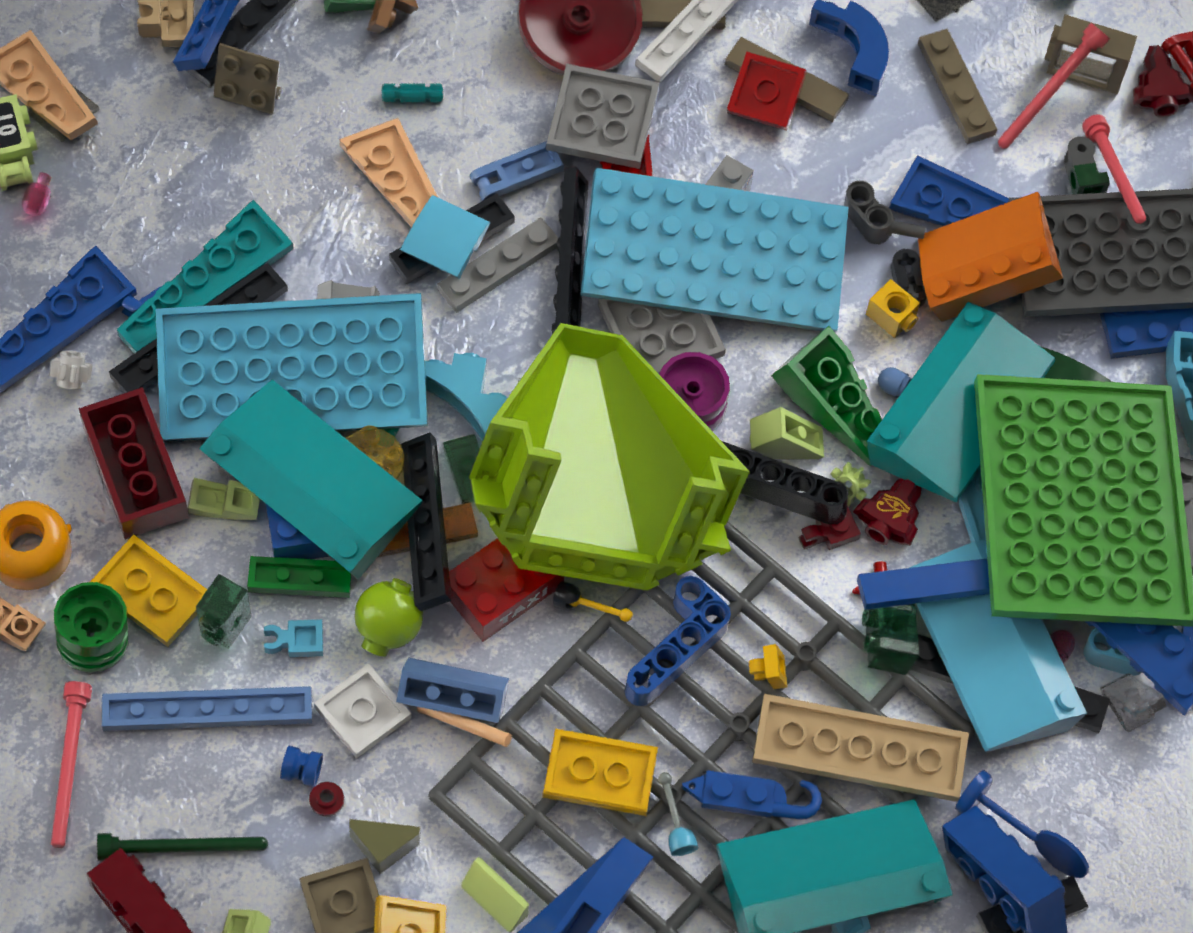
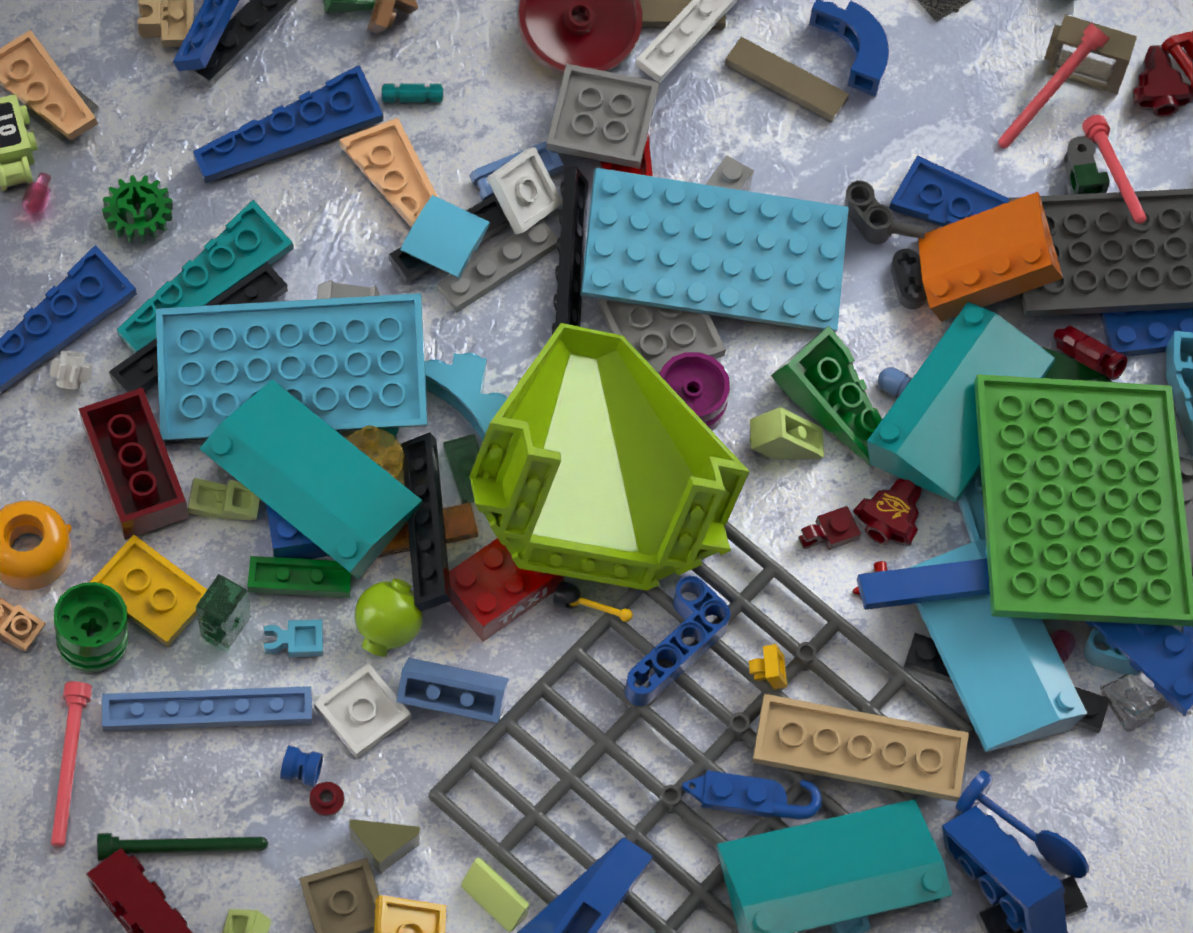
blue hand [122,286,161,317] -> none
dark tan hinge [214,43,282,115] -> none
light nougat bar [417,707,512,747] -> none
yellow tile [543,729,658,816] -> none
hinge [658,772,698,856] -> none
black beam [722,441,848,525] -> none
red plate [727,51,807,131] -> none
yellowish green gear [830,462,871,506] -> none
clear green brick [862,604,919,675] -> none
yellow brick [866,279,920,338] -> none
dark tan plate [918,28,997,144] -> none
none -> green gear [102,175,173,243]
none -> blue wing [193,65,383,183]
none -> white plate [486,147,563,235]
none -> dark red rock [1053,325,1128,380]

